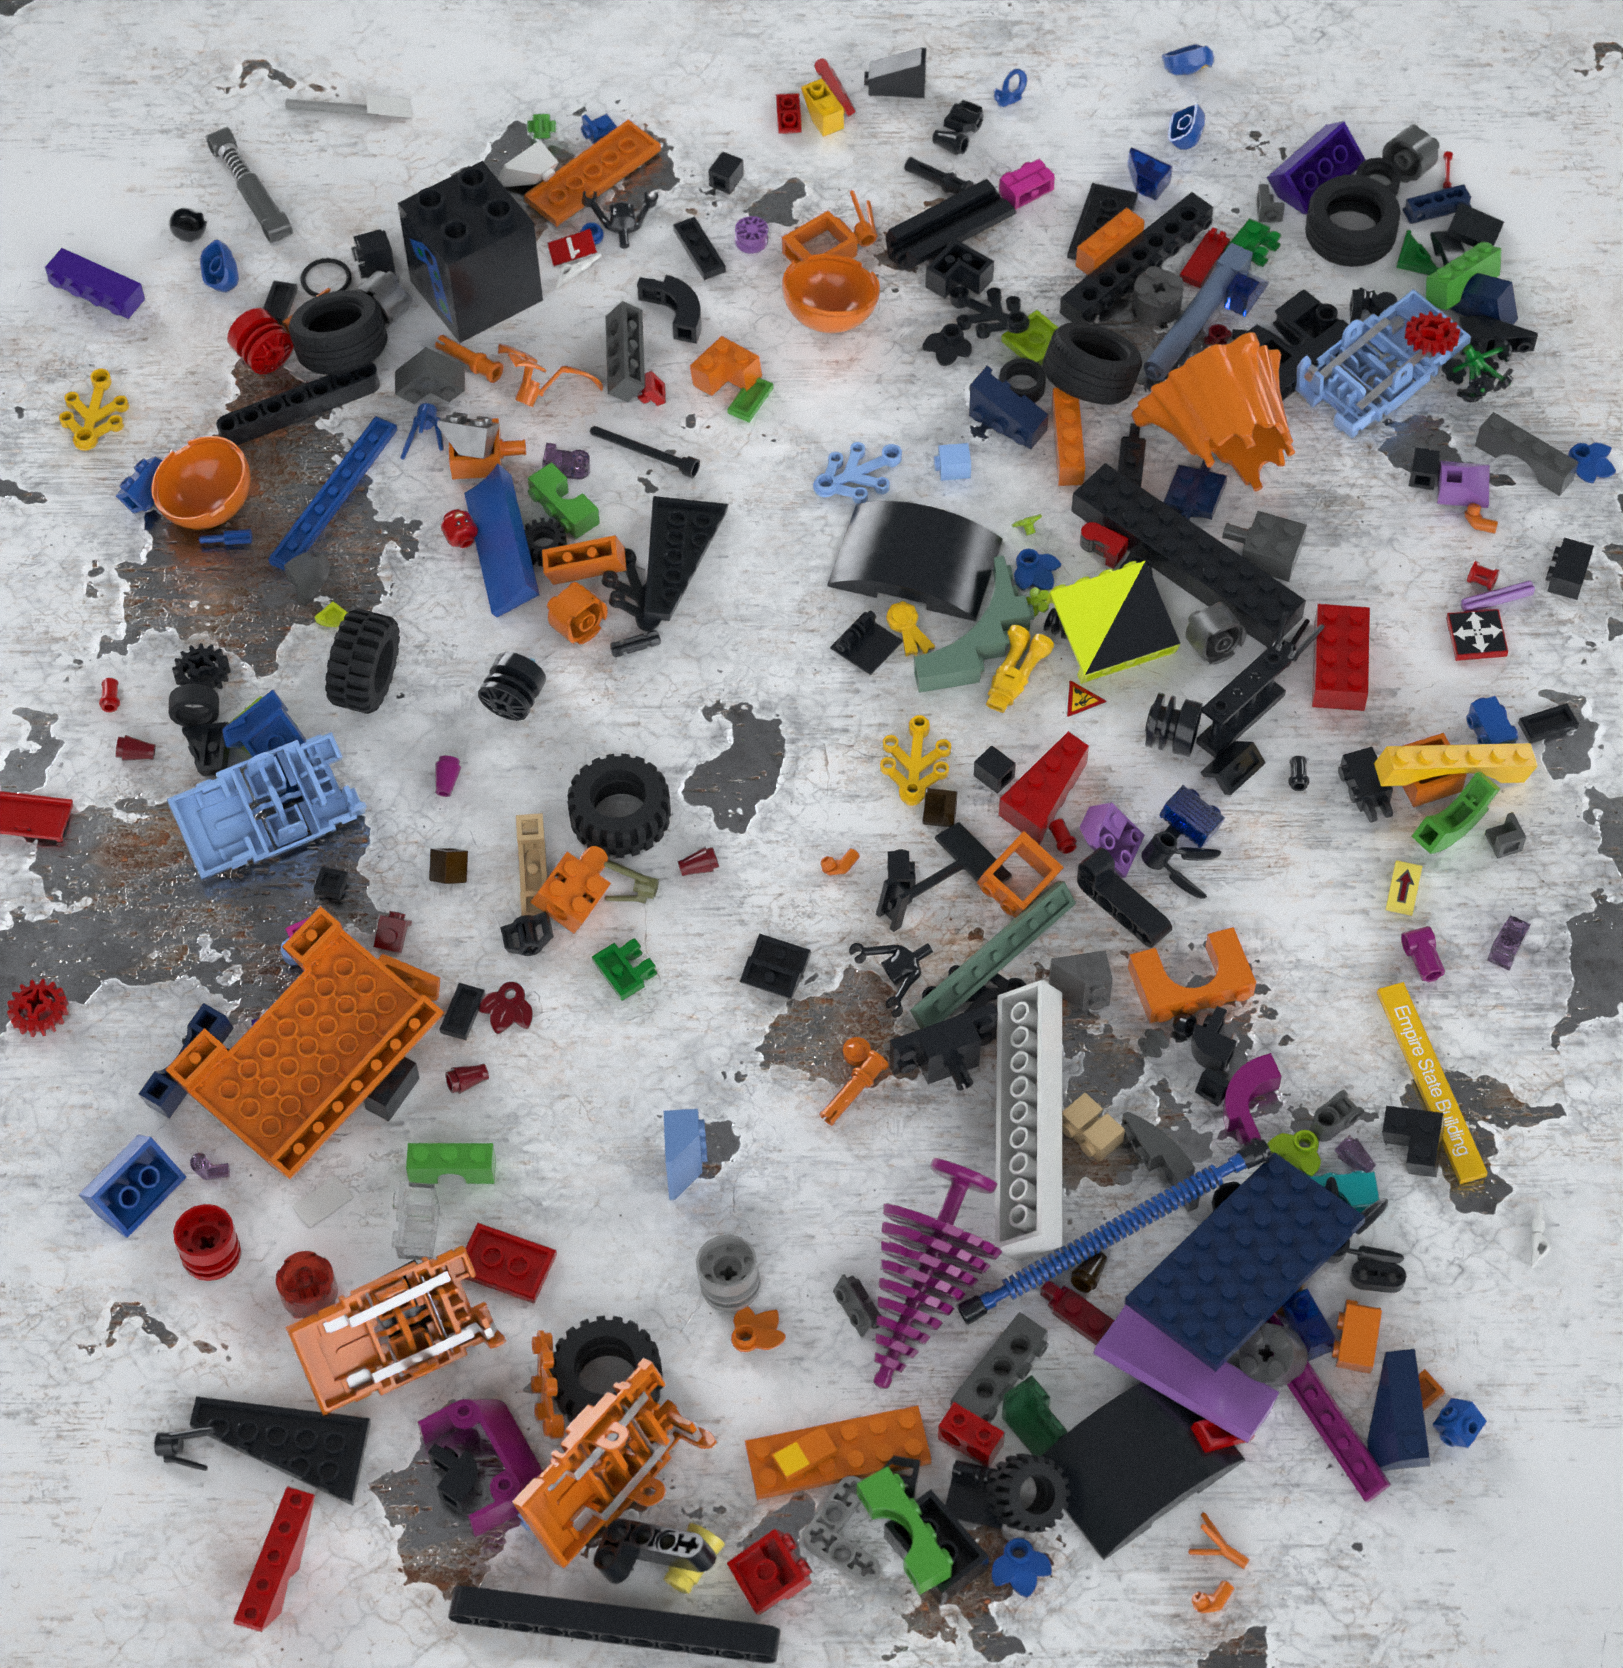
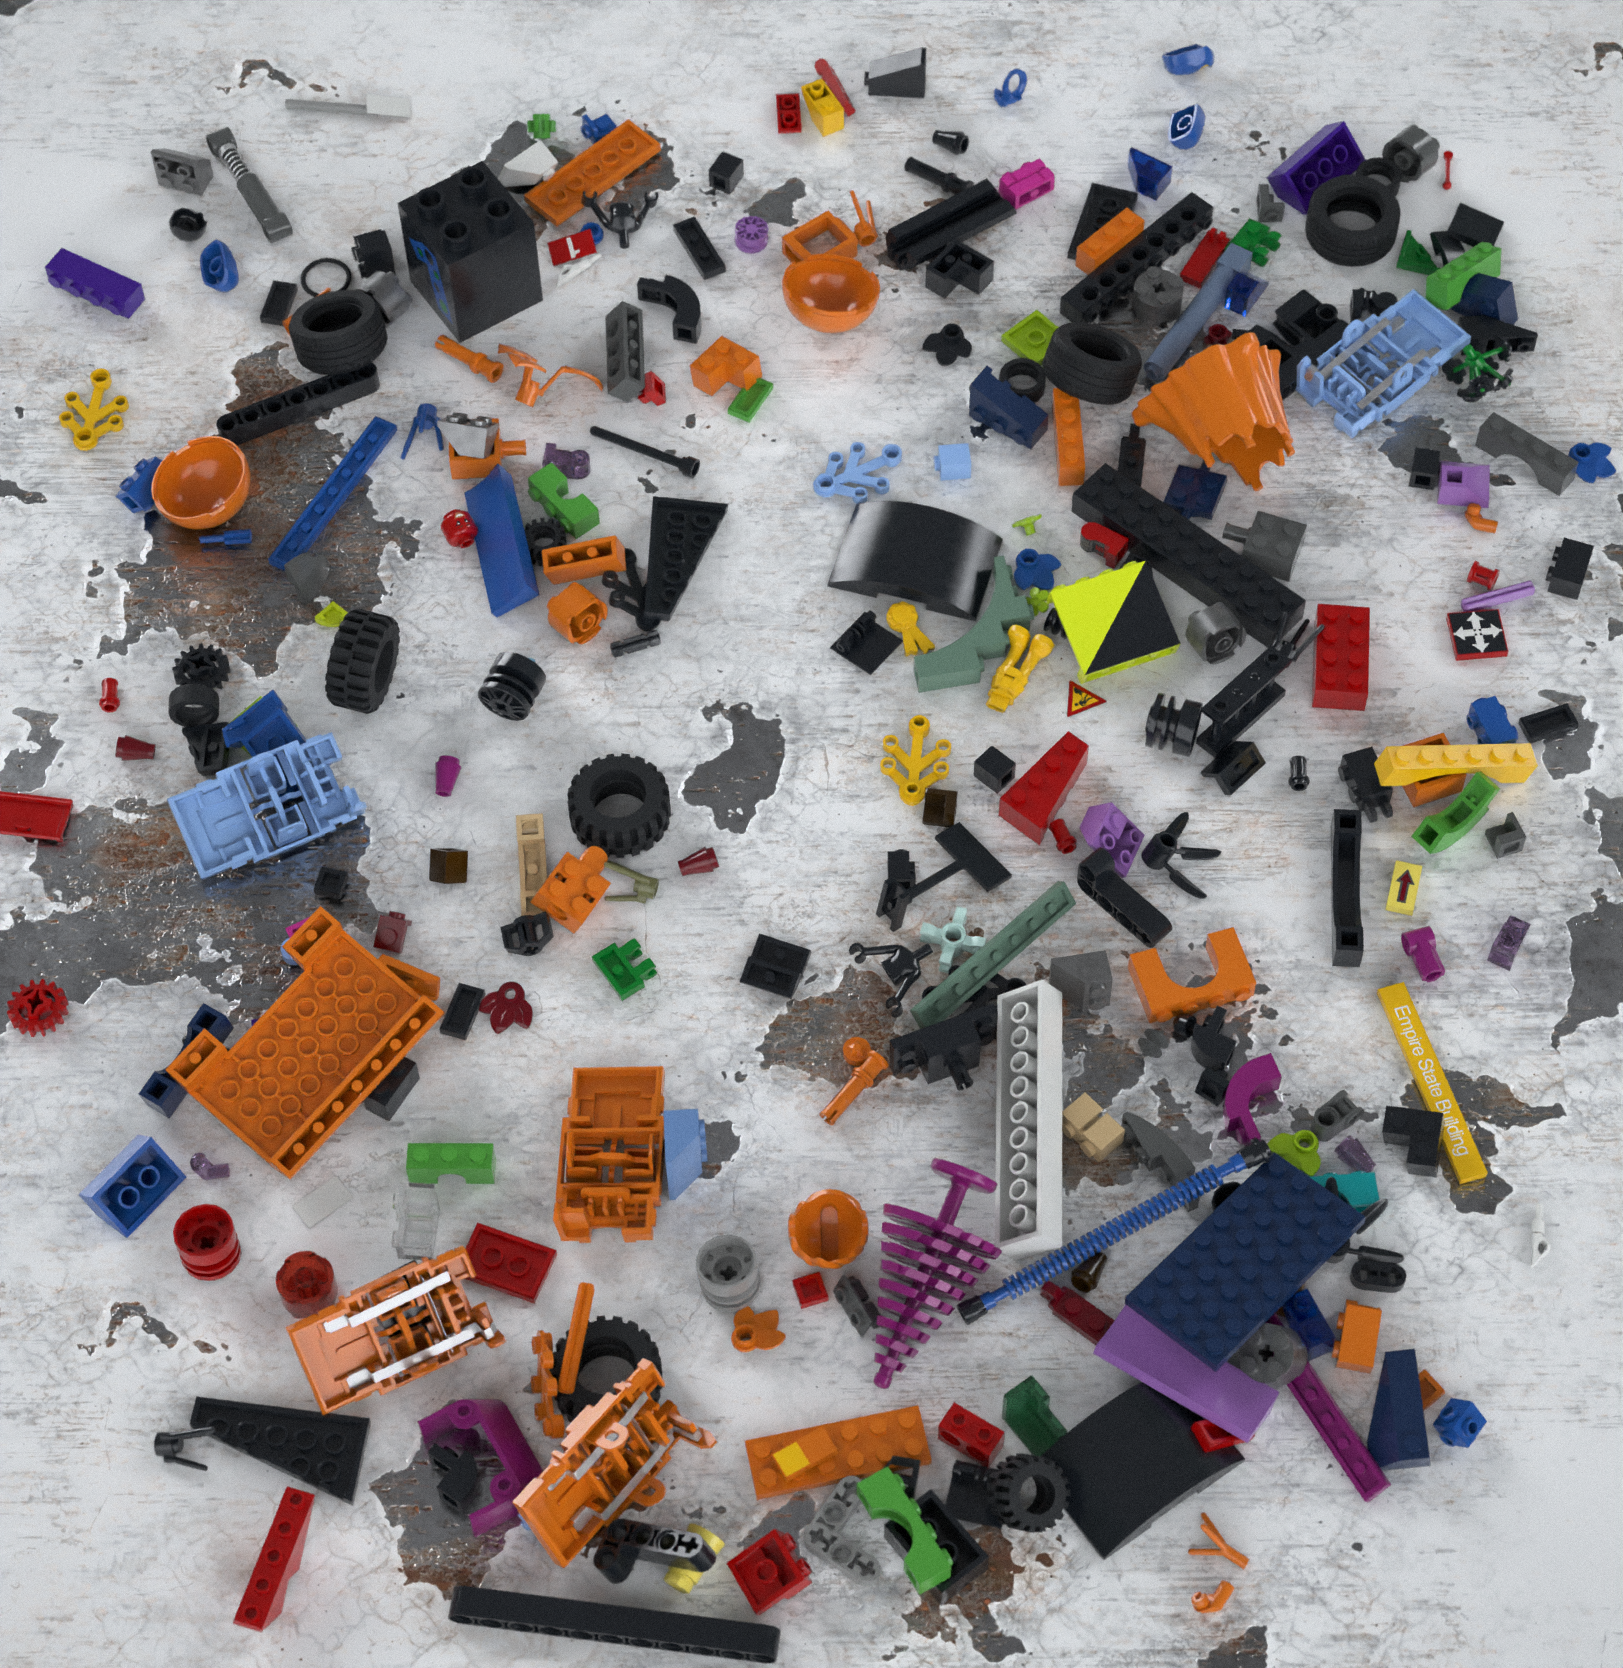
red wheel [227,308,293,374] -> none
dark grey brick [395,347,465,404] -> none
dark red cone [445,1063,489,1094] -> none
orange arm [820,848,860,876] -> none
black piece [943,100,984,133] -> none
black plant [950,286,1030,339] -> none
dark grey brick [950,1312,1049,1423] -> none
orange window [976,831,1064,918] -> none
blue plate [992,1538,1052,1598] -> none
clear blue brick [1159,785,1225,848] -> none
dark blue piece [1402,184,1471,224] -> none
red gear [1404,312,1460,356] -> none
none -> flat silver slope [151,148,214,196]
none -> orange piece [553,1066,665,1243]
none -> orange axle [558,1282,595,1394]
none -> orange piece [788,1189,869,1269]
none -> red tile [792,1271,829,1309]
none -> light aqua pin [920,906,987,973]
none -> black arch [1330,809,1364,967]

